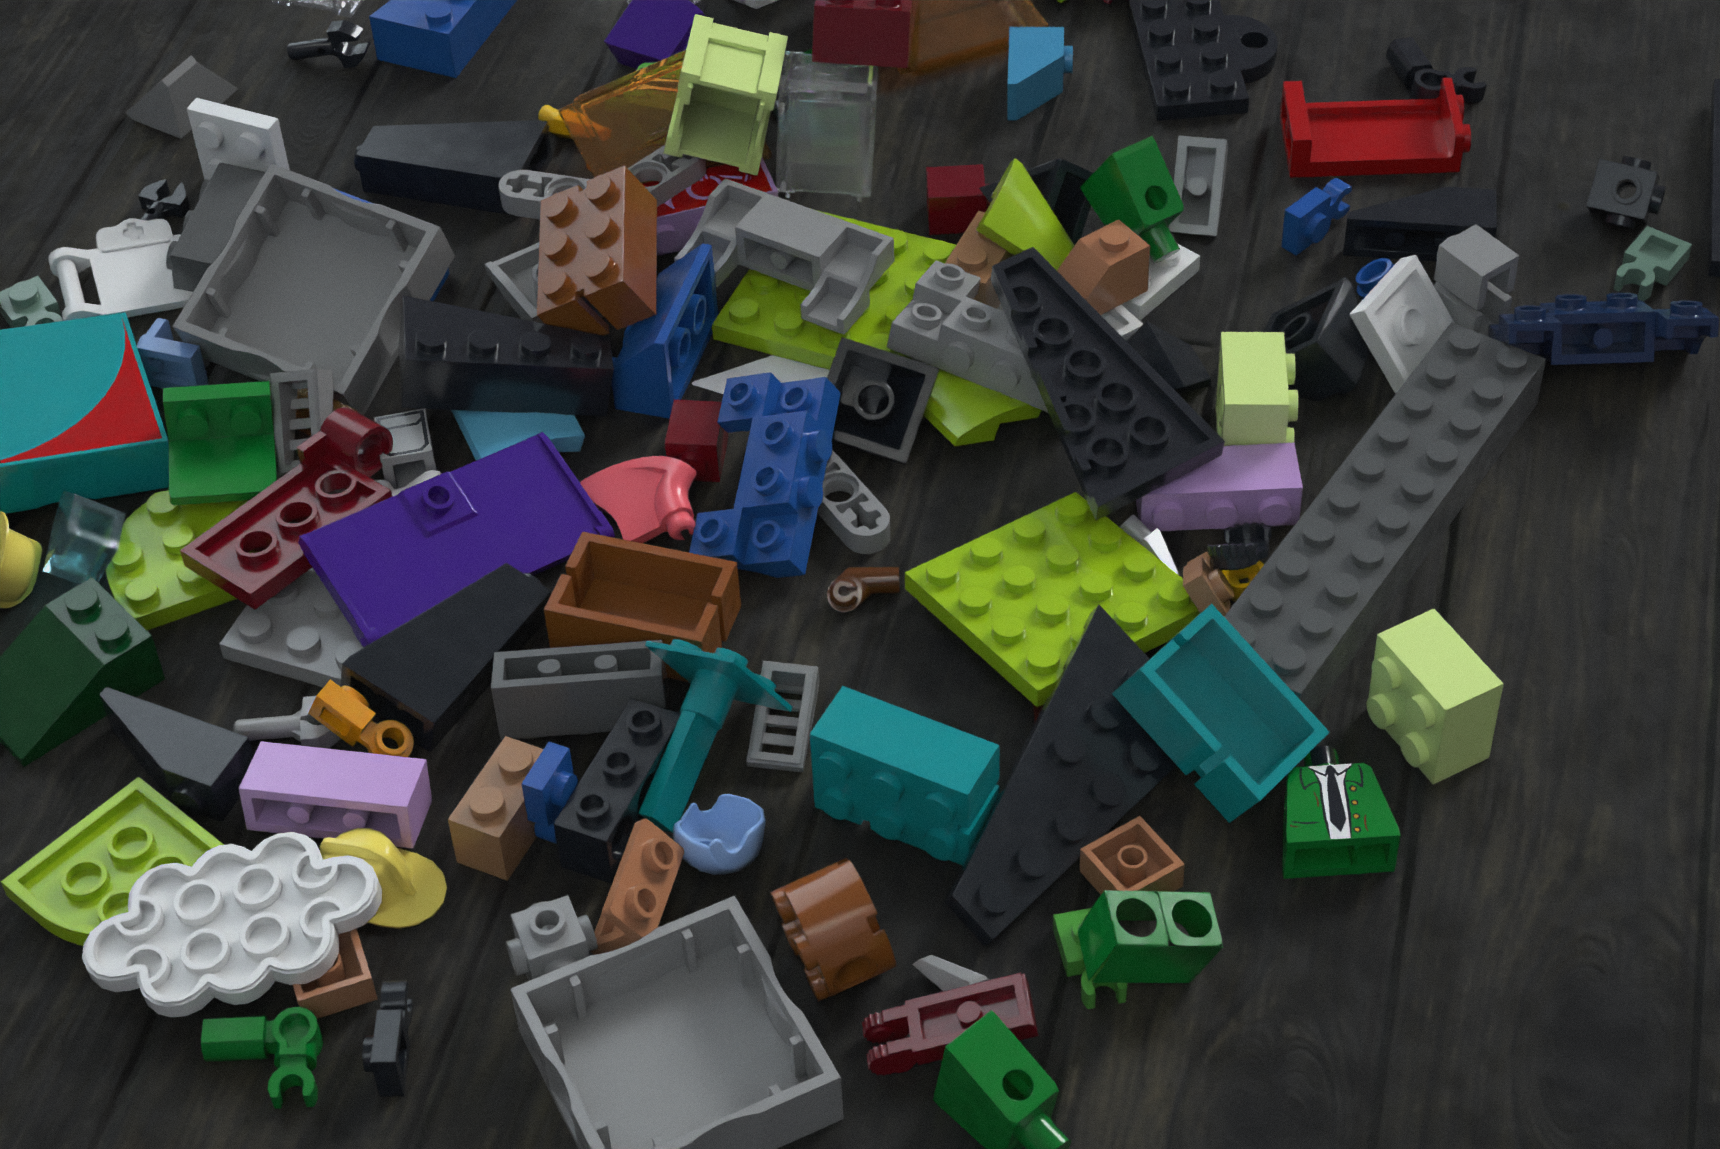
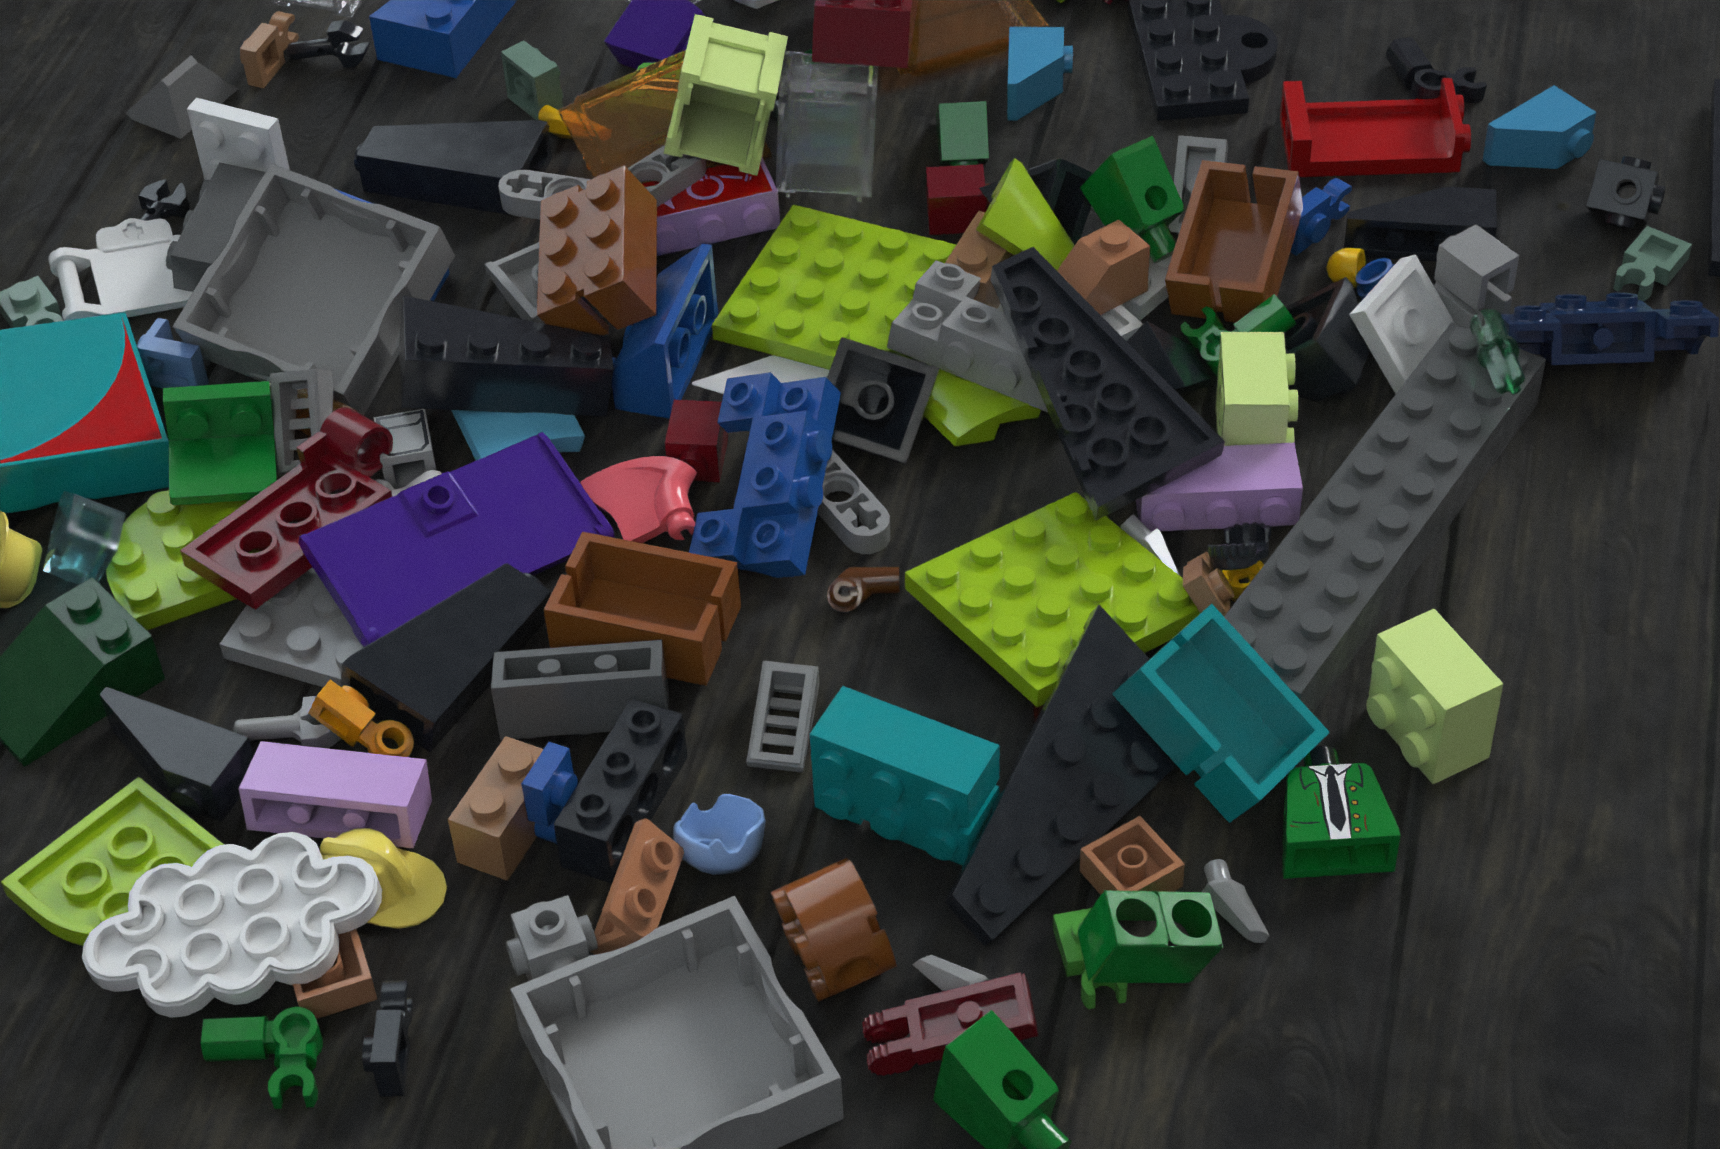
teal piece [639,639,793,833] -> none
light grey bracket [675,178,895,335] -> none
none -> medium nougat plate [240,11,299,88]
none -> sand green piece [501,40,563,120]
none -> green slope [936,101,989,166]
none -> dark orange piece [1165,160,1303,323]
none -> green bar [1181,294,1296,377]
none -> light grey bar [1202,859,1270,943]
none -> yellow hinge [1326,248,1366,288]
none -> clear green axle [1469,309,1526,395]
none -> dark azure slope [1483,85,1596,169]

